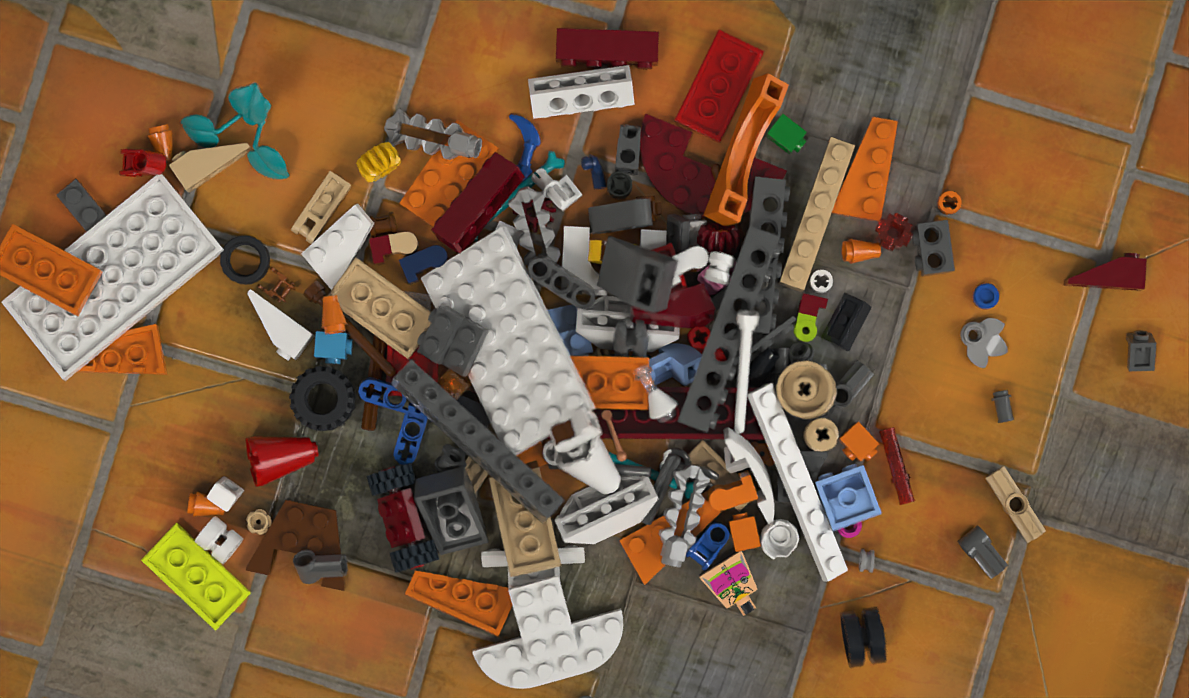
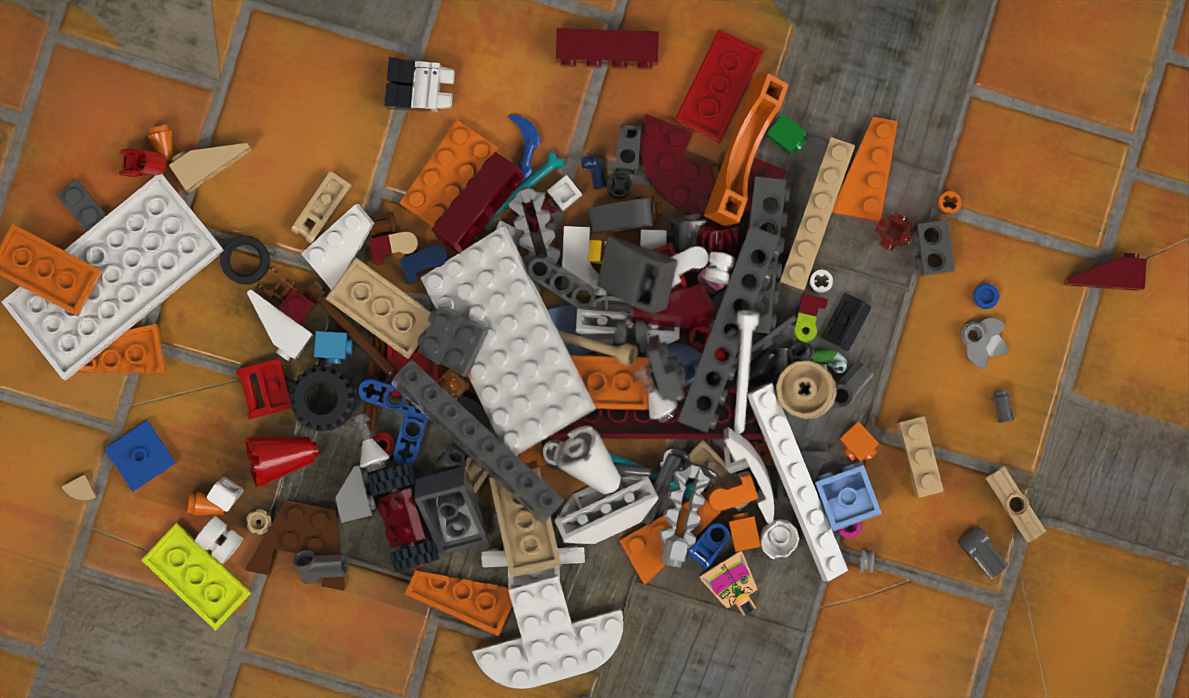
teal plant [180,82,290,179] -> none
orange cone [322,295,347,334] -> none
yellow gear [356,142,401,182] -> none
light grey sword [384,109,482,160] -> none
white brick [528,65,635,119] -> none
white axle [531,168,570,209] -> none
white leg [550,407,602,452] -> none
nougat hinge [602,410,627,462] -> none
tan piece [803,418,838,451] -> none
black wheel [840,606,887,668] -> none
orange cone [841,239,881,264] -> none
clear red pin [879,427,916,505] -> none
dark grey bracket [1126,330,1156,372] -> none
none -> tan tile [61,475,97,500]
none -> blue plate [105,420,176,492]
none -> red plate [236,358,291,420]
none -> dark red brick [278,289,316,326]
none -> light grey slope [335,465,376,523]
none -> piece [351,413,389,473]
none -> red plate [372,433,396,456]
none -> hips [384,57,455,112]
none -> tan piece [557,330,638,366]
none -> dark grey plate [648,334,687,401]
none -> arm [812,349,848,374]
none -> tan arch [896,416,944,498]

